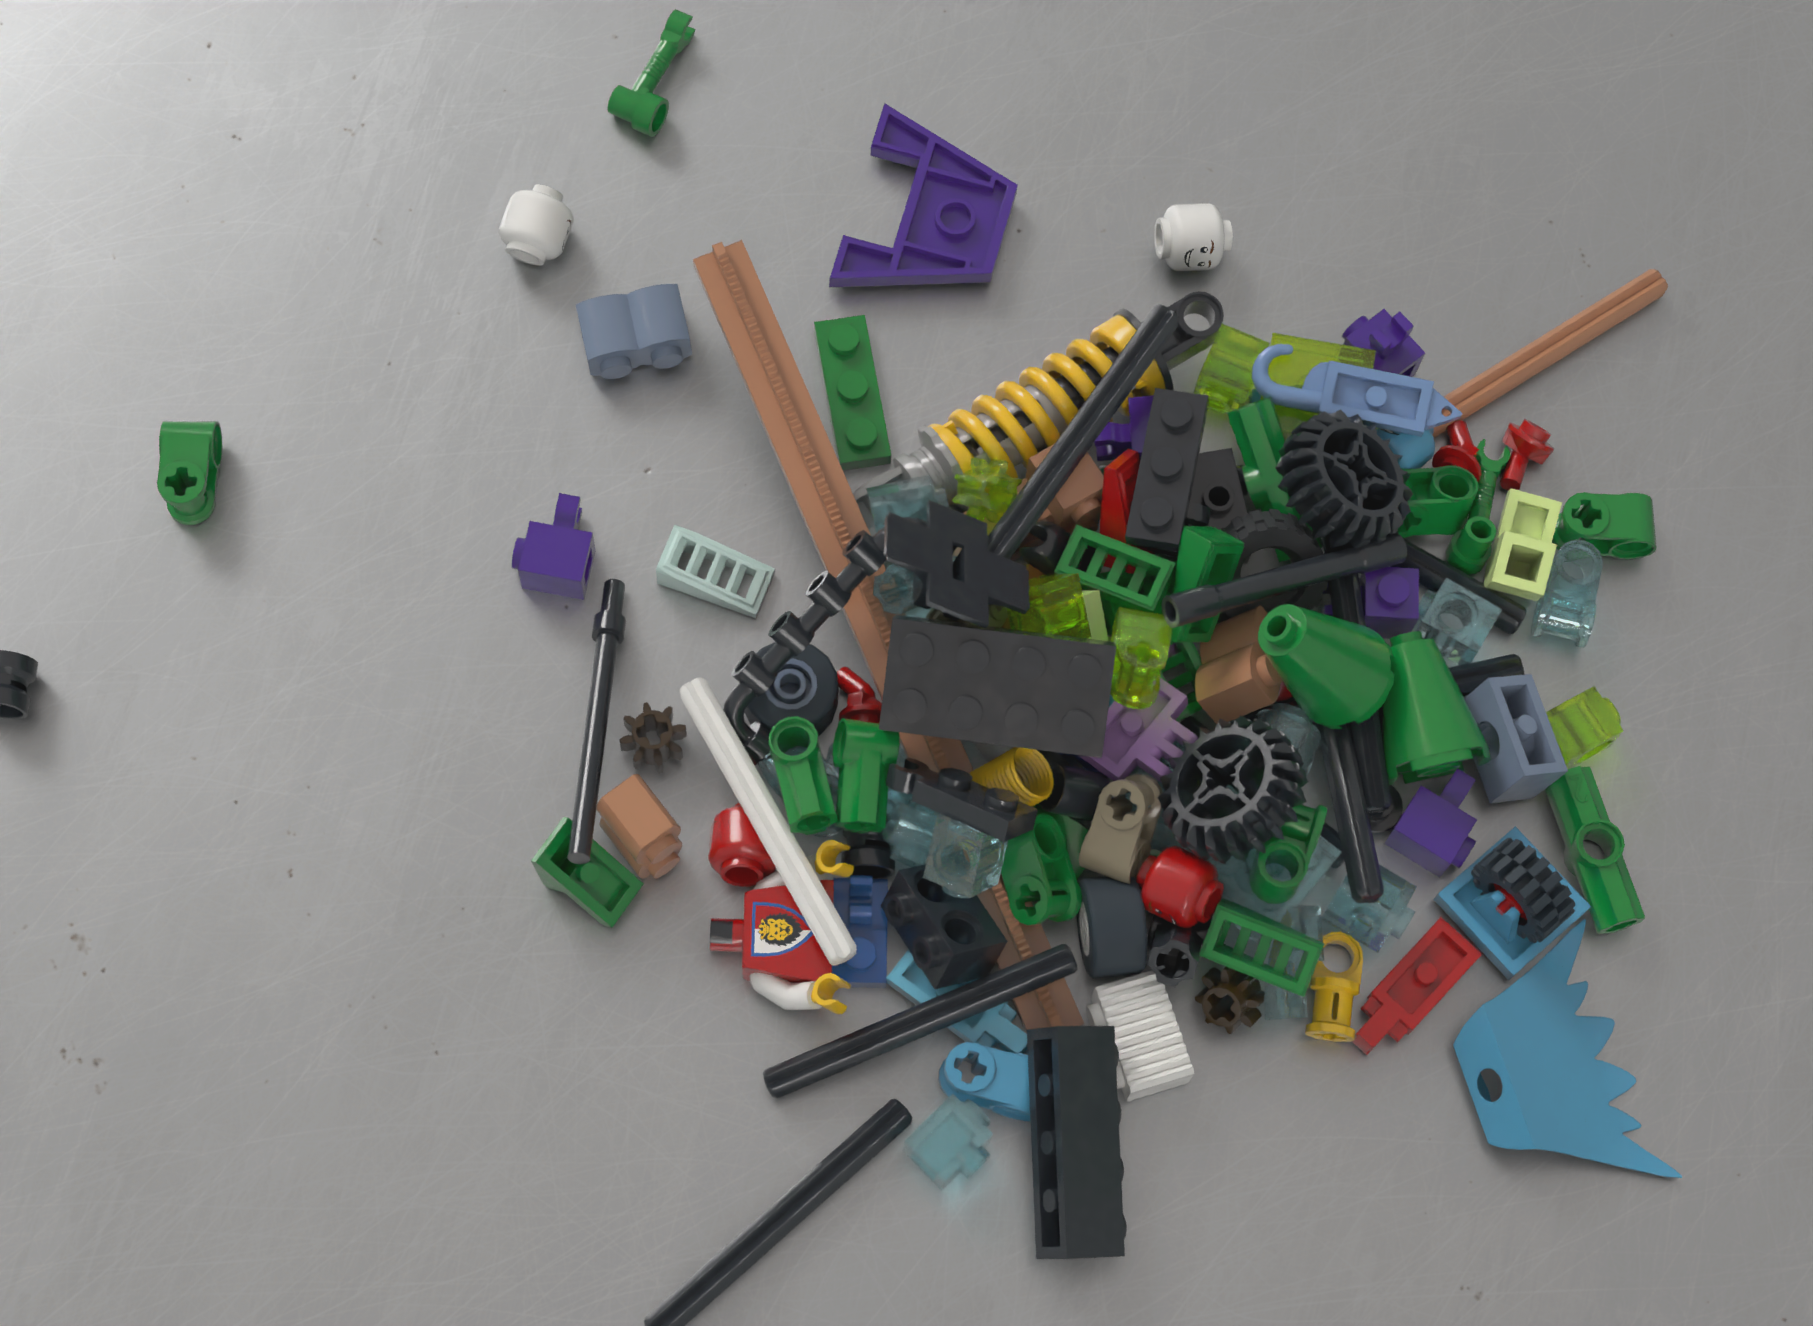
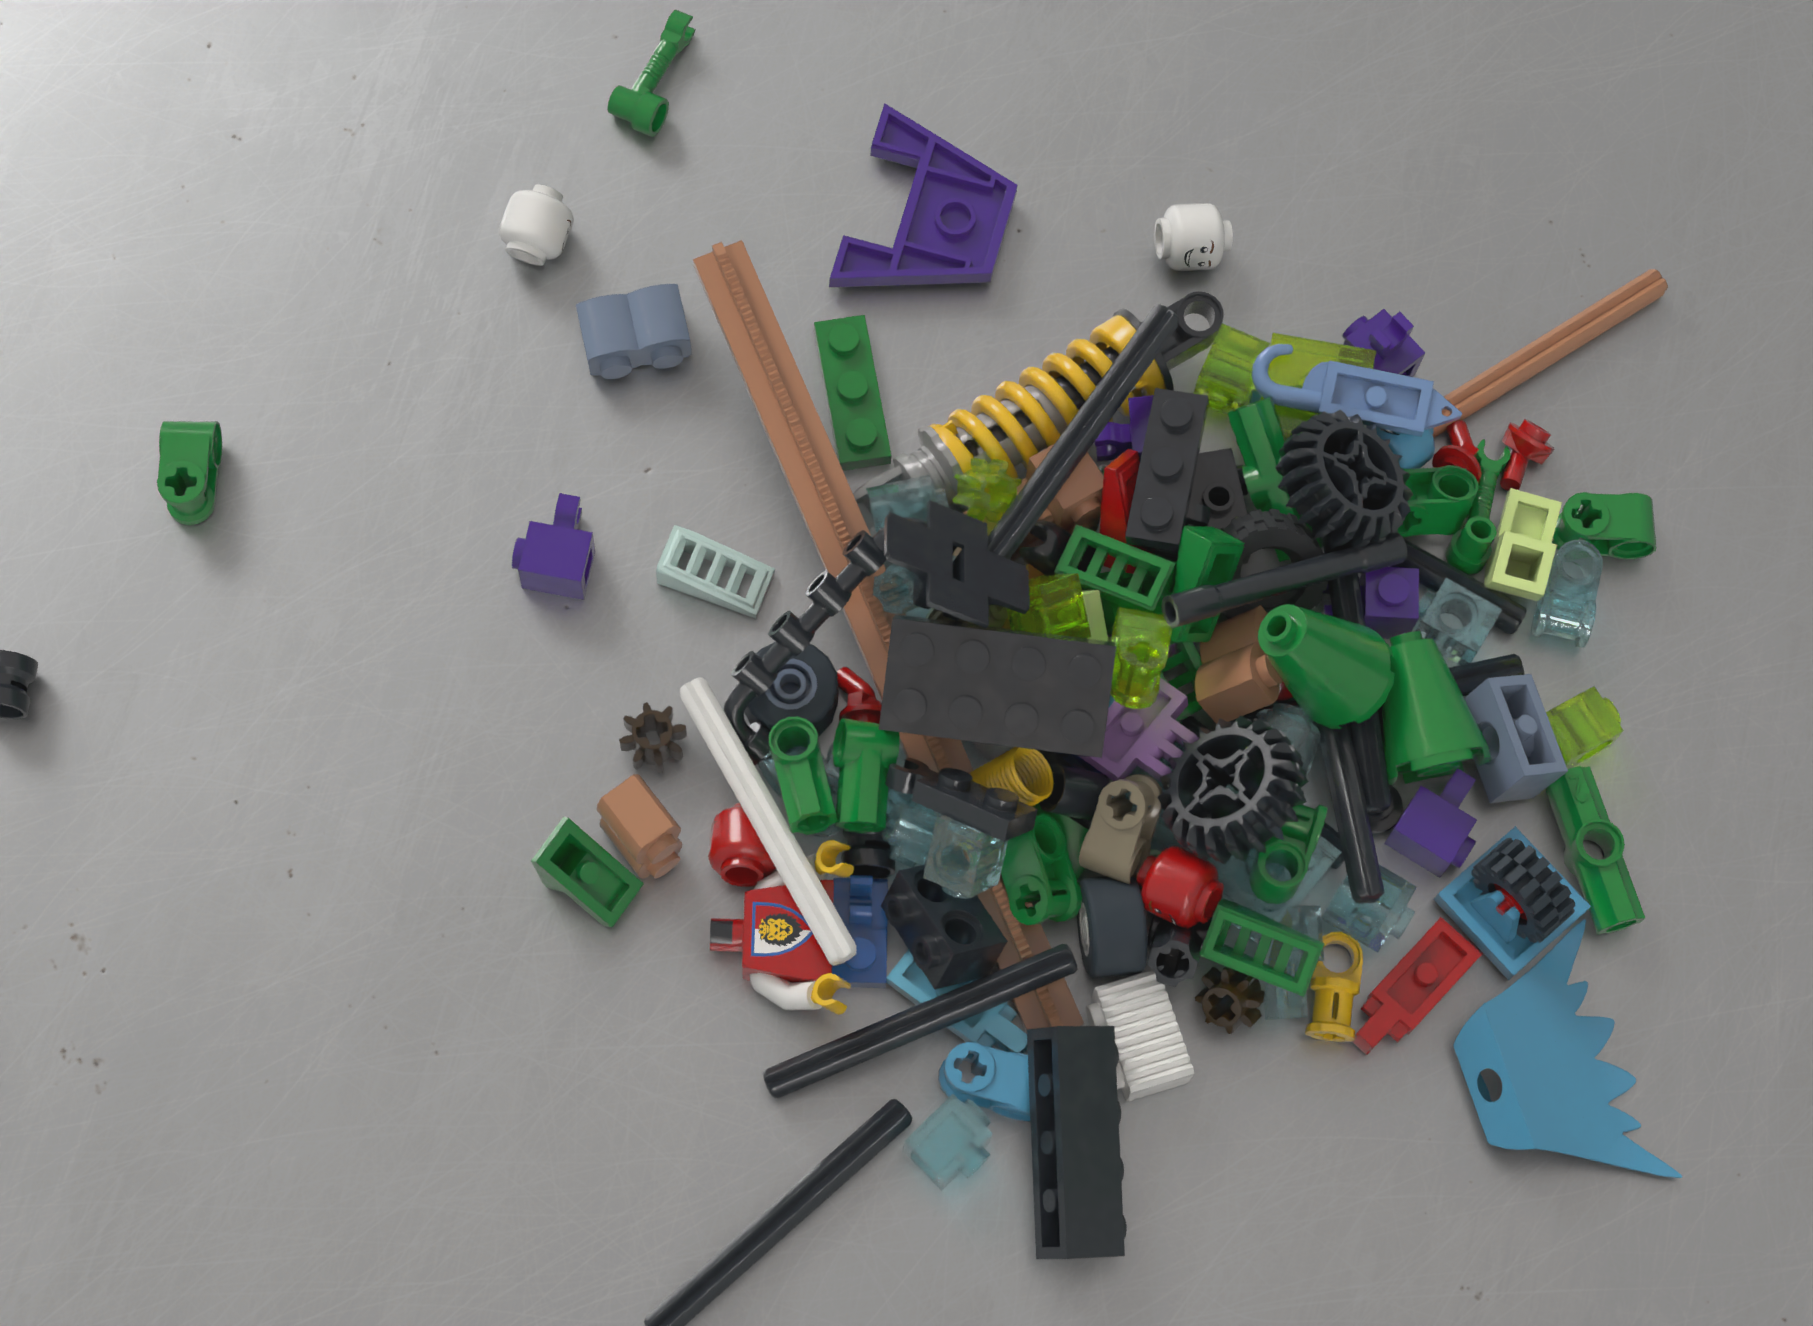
black bar [567,579,626,864] -> none

